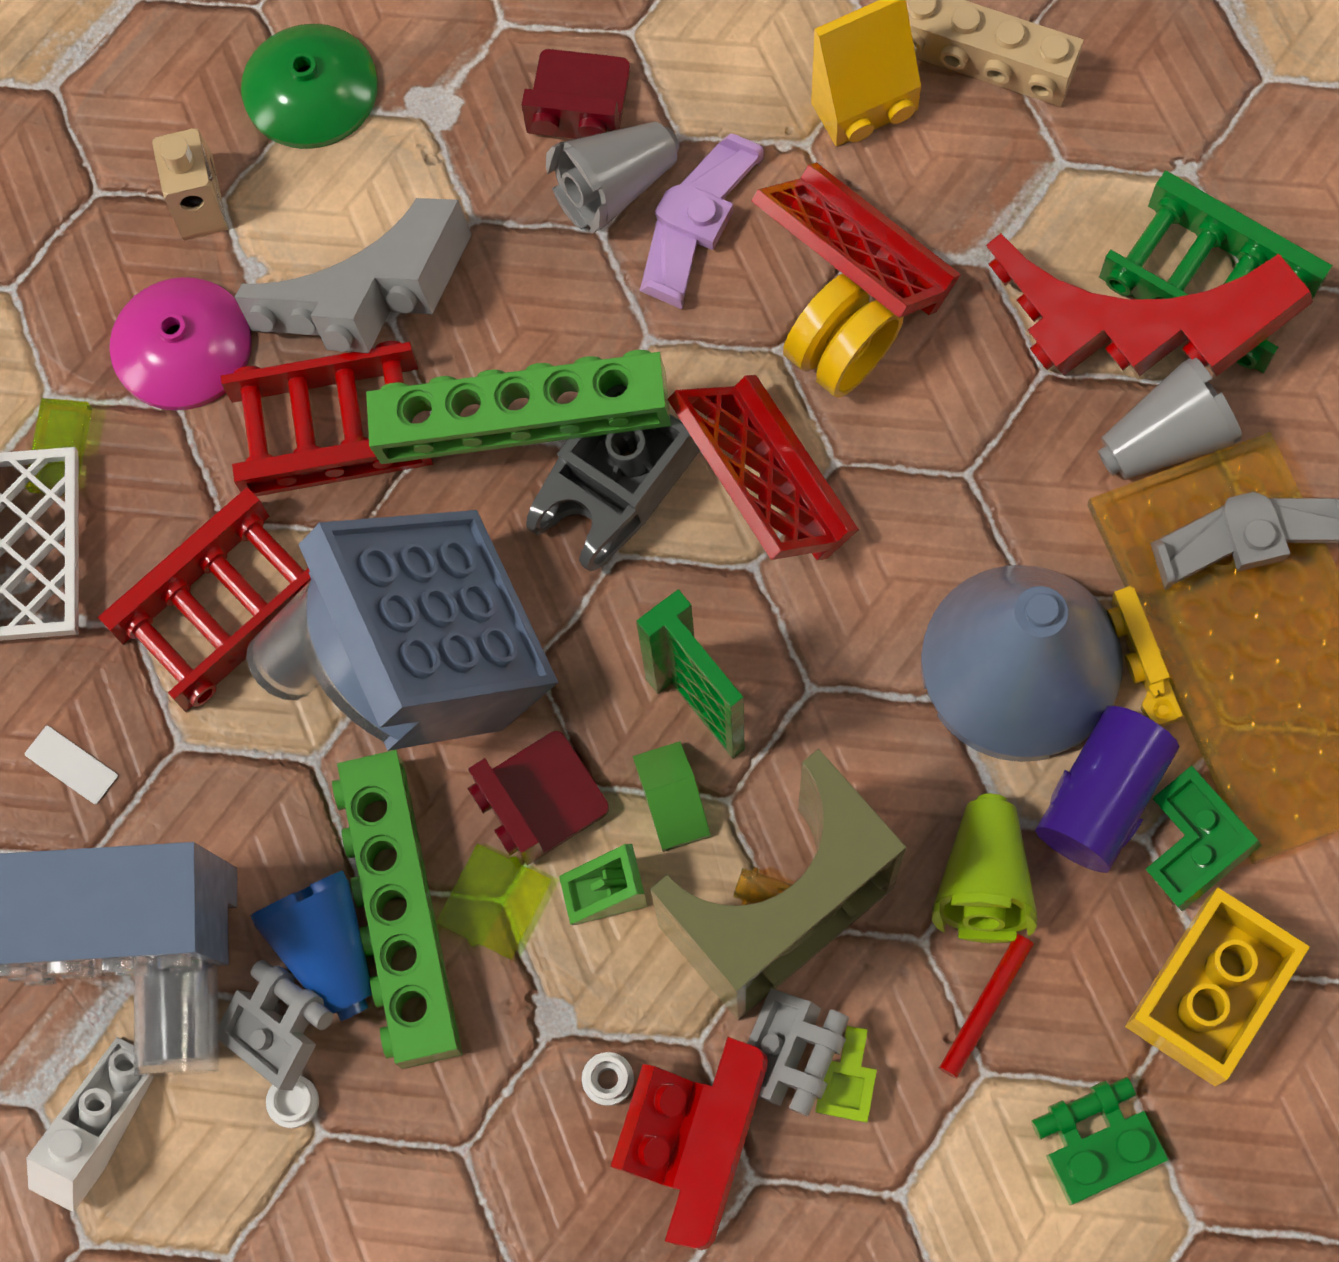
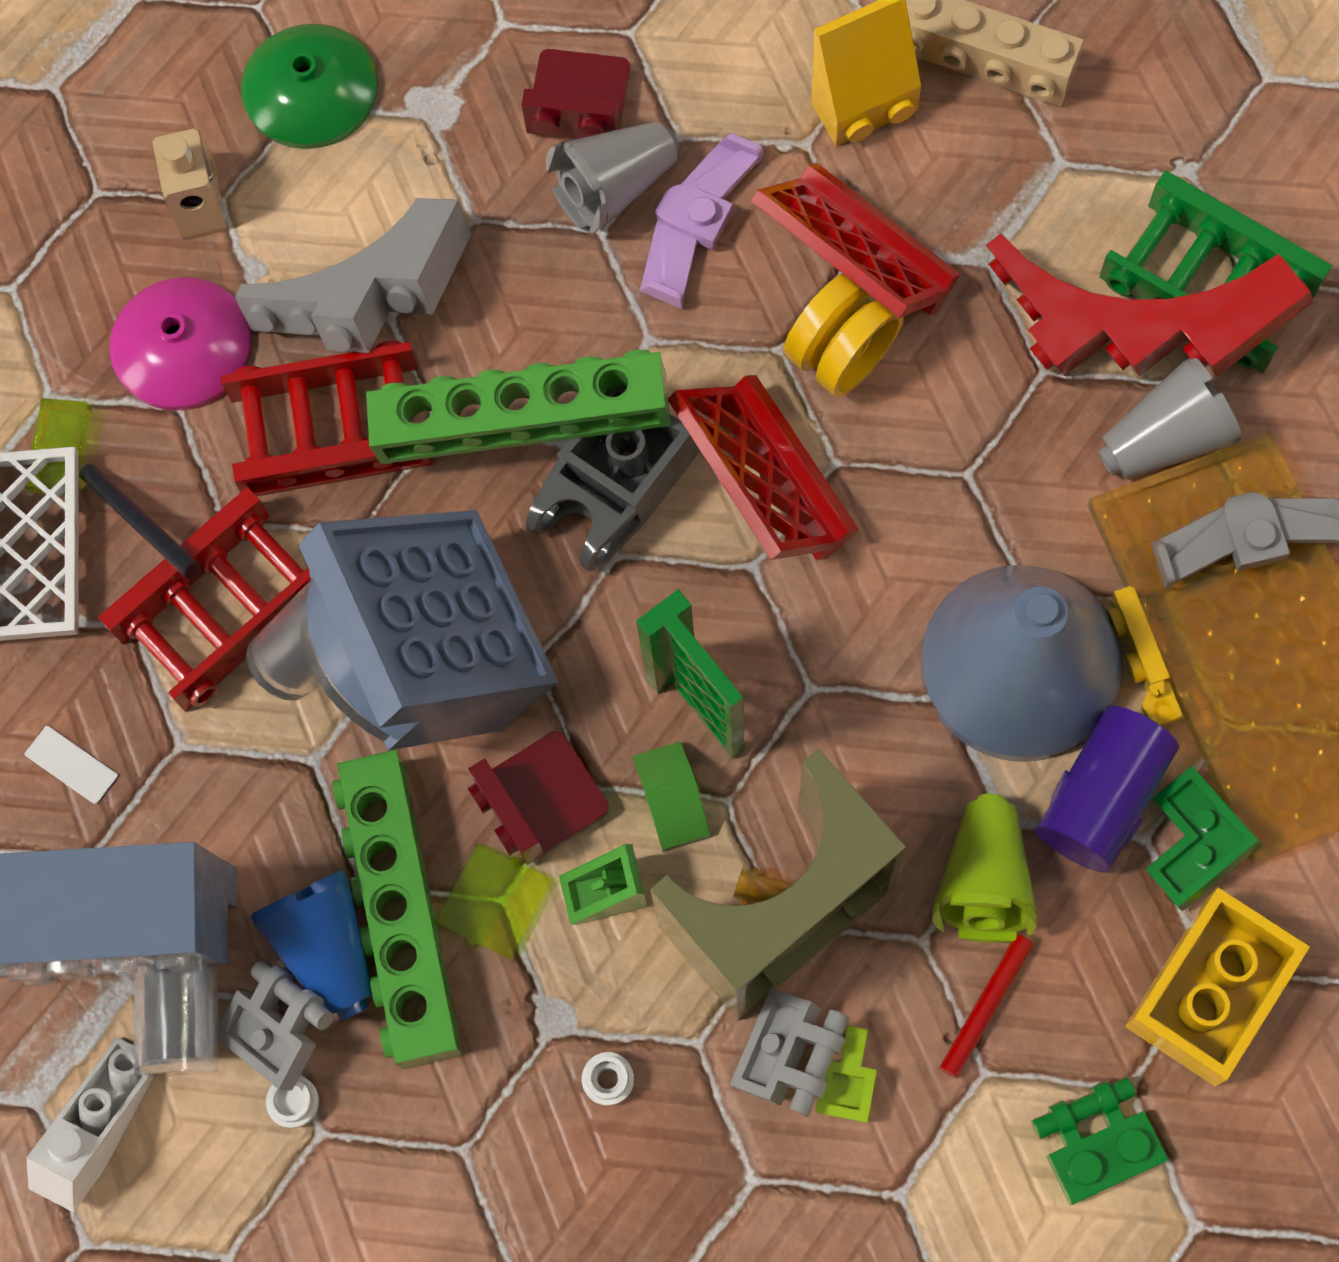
red plate [610,1037,768,1250] -> none
none -> black bar [79,464,202,579]

